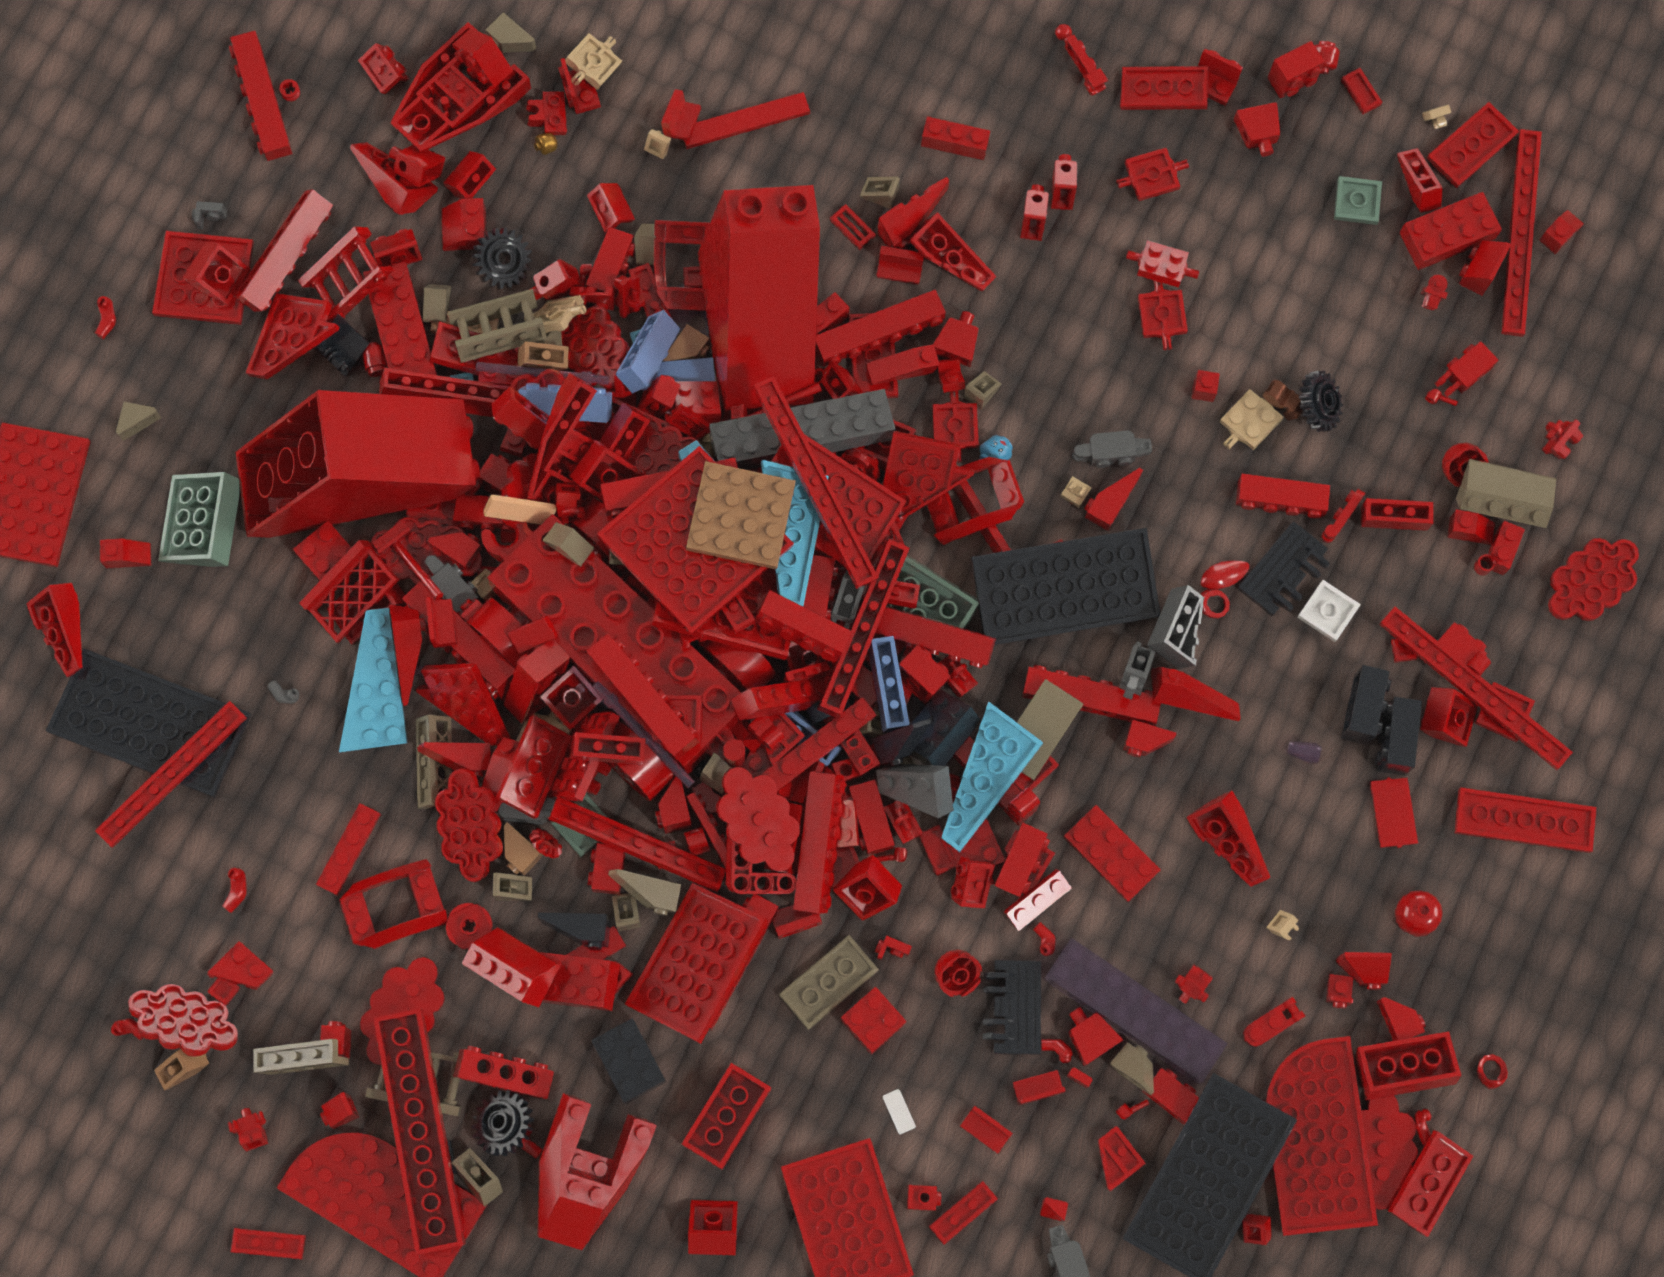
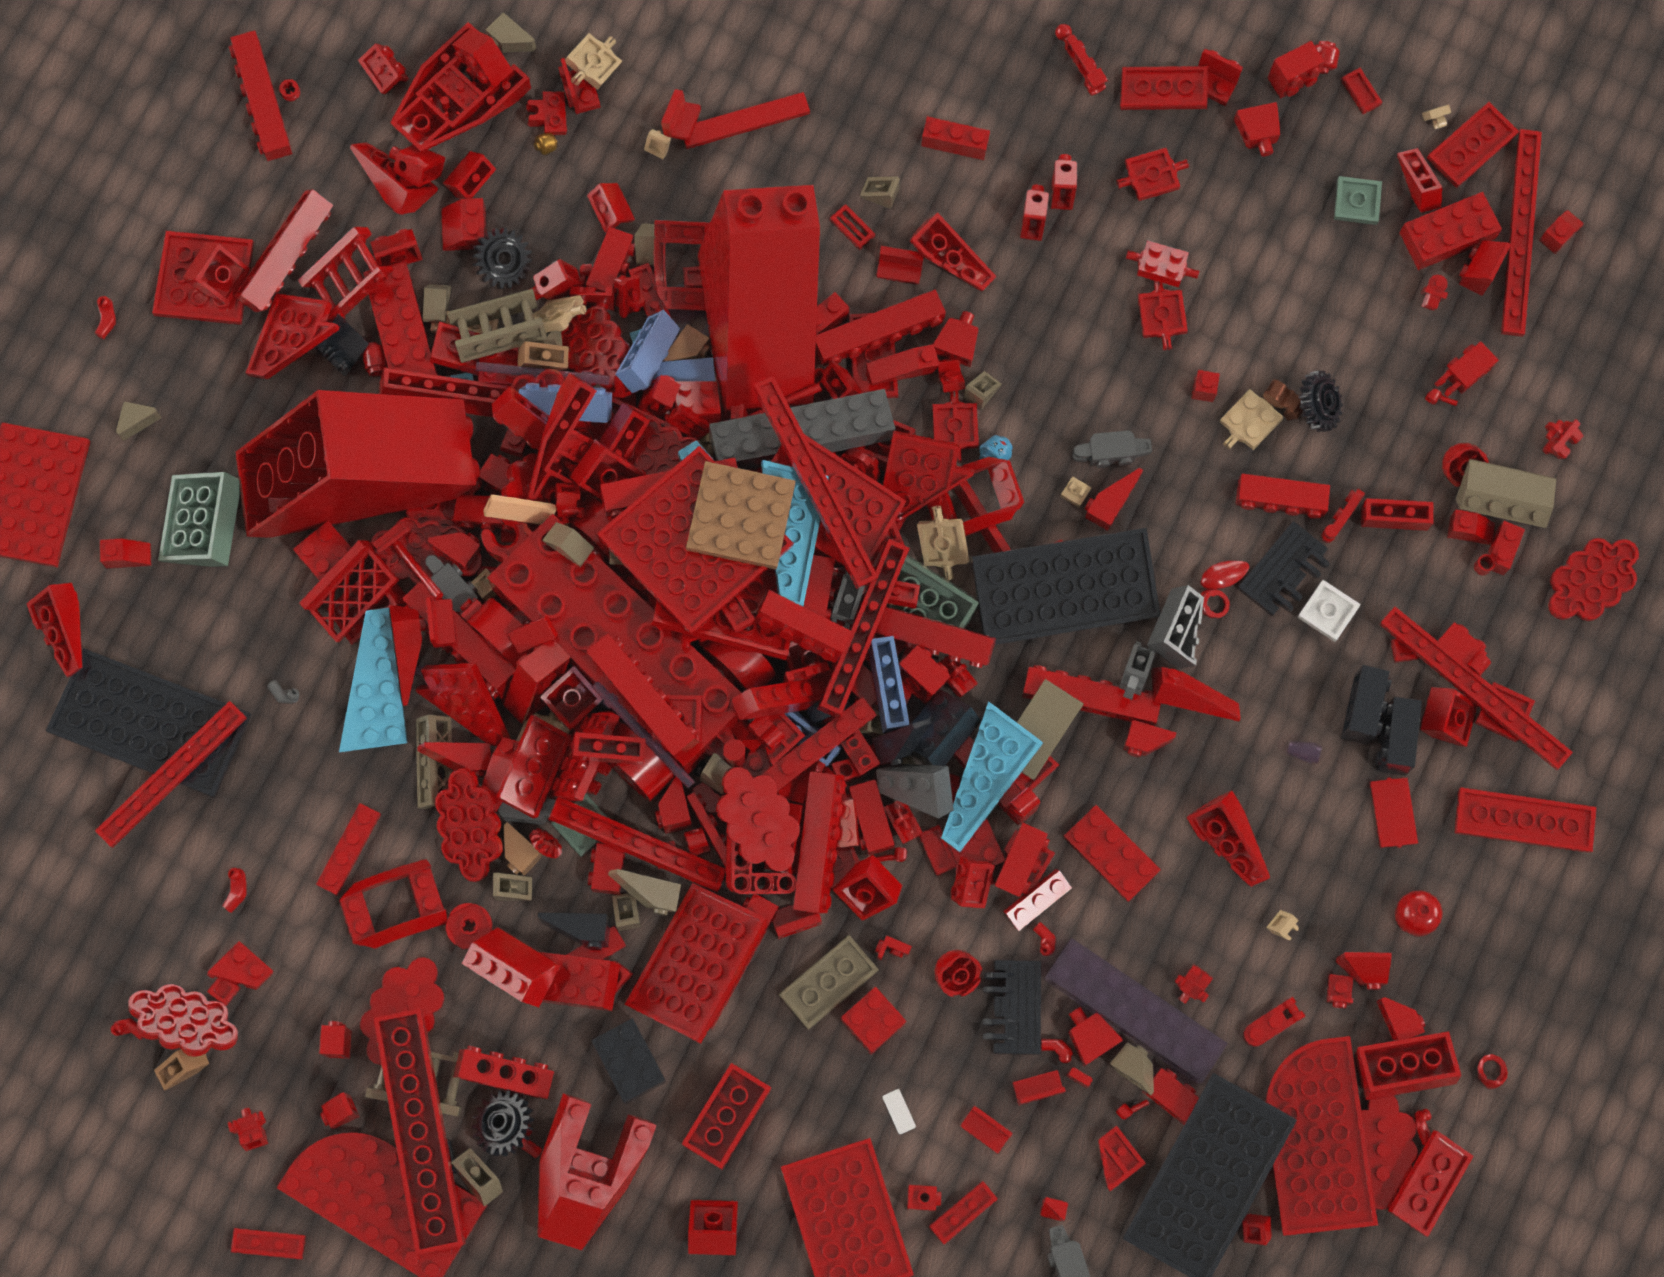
dark grey bracket [192,201,227,229] -> none
dark tan fence [253,1039,349,1075] -> none
red wedge [878,177,949,250] -> none
none -> tan plate [917,506,970,580]

